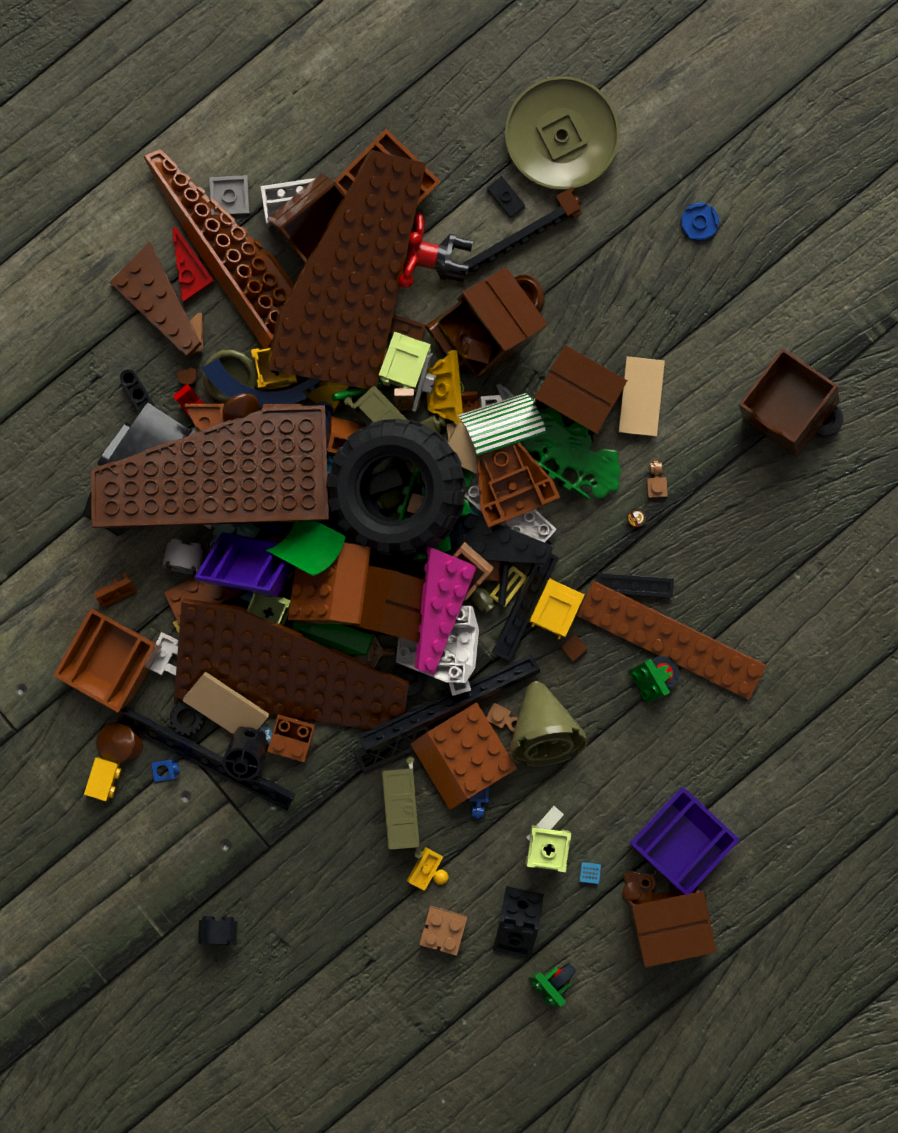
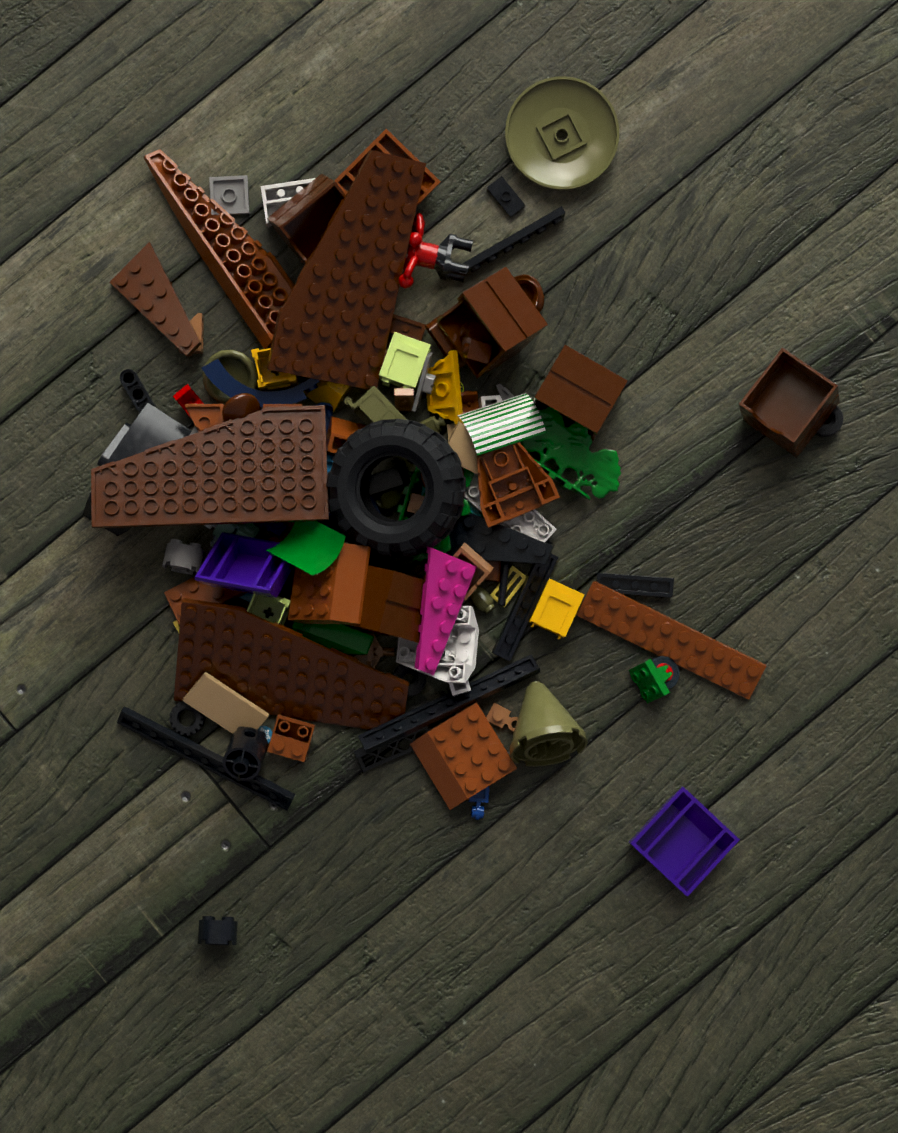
dark orange slope [53,608,162,713] -> none
yellow brick [84,757,122,801] -> none
dark orange plate [94,573,137,608] -> none
reddish brown piece [97,722,143,763] -> none
white plate [150,632,179,675] -> none
blue bracket [152,759,180,782] -> none
red wing [172,226,214,302] -> none
reddish brown brick [176,368,198,387] -> none
green bar [332,381,383,402] -> none
olive container [382,757,422,858] -> none
yellow plate [407,847,449,891] -> none
medium nougat piece [419,905,467,956] -> none
black bracket [493,886,544,958] -> none
yellowish green container [525,825,571,872] -> none
white sticker [526,806,564,841] -> none
green plate [529,963,576,1007] -> none
reddish brown brick [555,187,582,219] -> none
reddish brown tile [561,635,587,661] -> none
dark azure tile [579,862,601,884] -> none
tan tile [618,357,665,437] -> none
reddish brown plate [622,871,656,904] -> none
tile [627,508,647,528] -> none
reddish brown piece [627,886,717,967] -> none
medium nougat plate [647,461,667,498] -> none
blue tile [681,203,719,241] -> none

